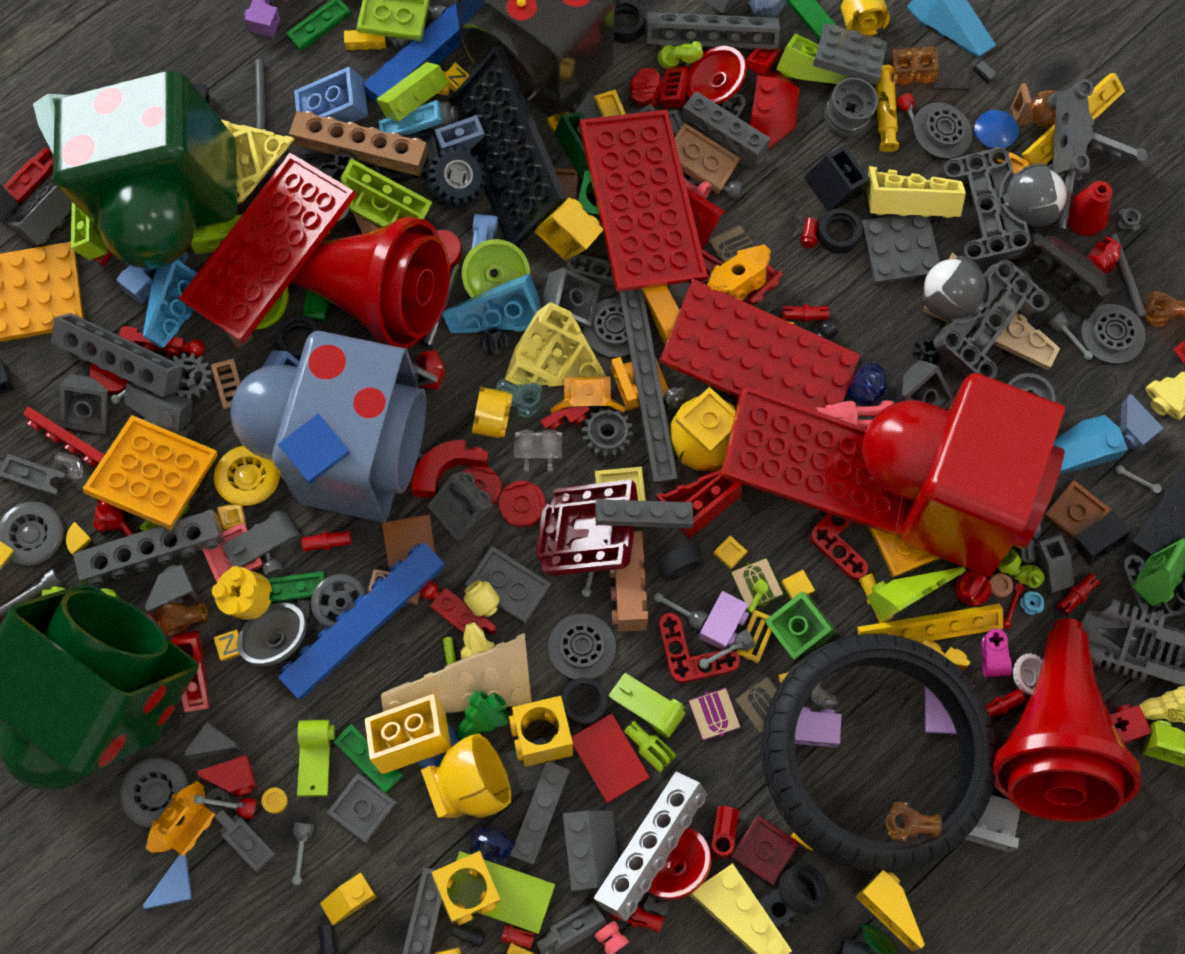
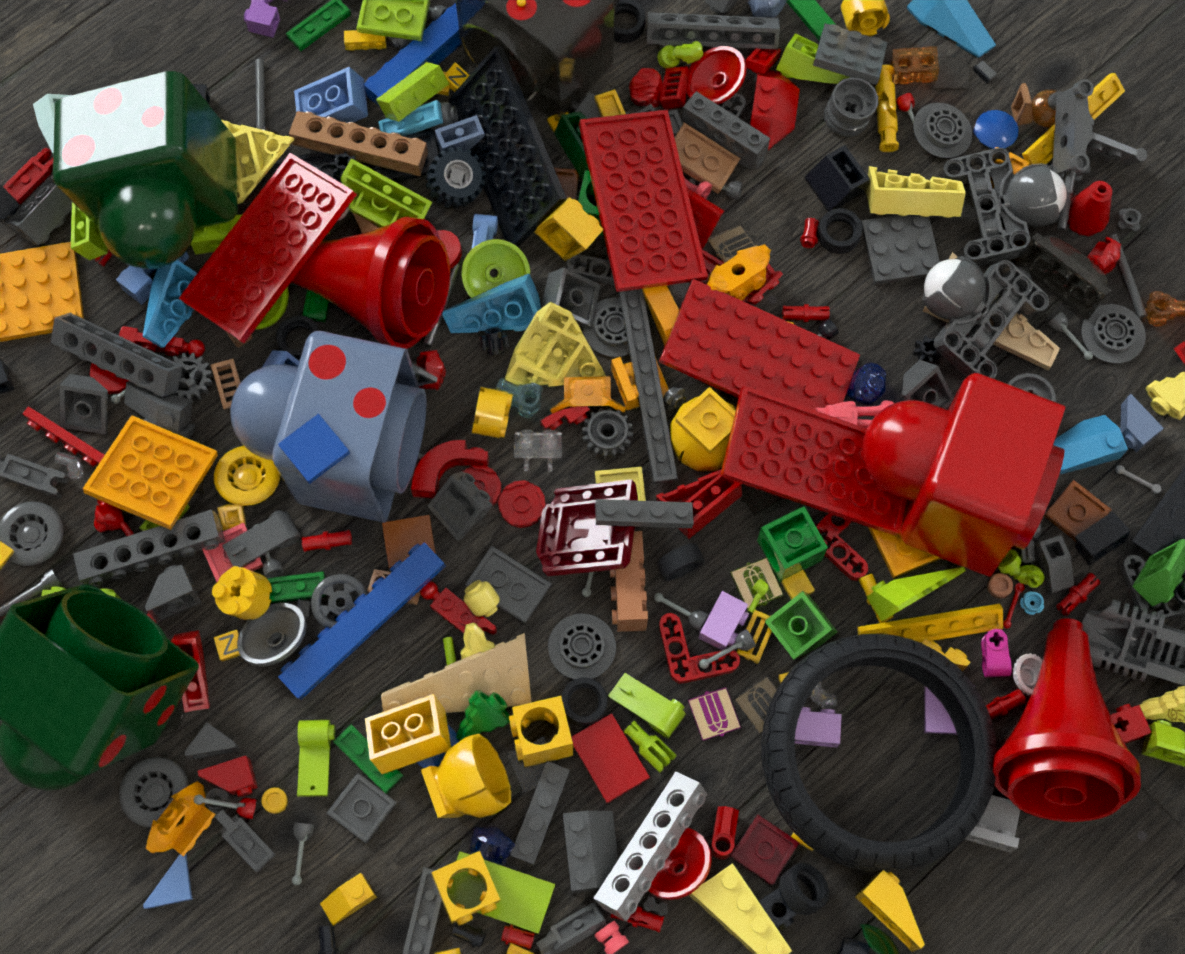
yellow tile [66,522,92,555] -> none
clear orange connector [155,602,209,637] -> none
yellow tile [713,536,748,570] -> none
clear orange connector [885,802,942,841] -> none
red piece [955,570,992,607] -> none
none -> green brick [757,506,828,582]

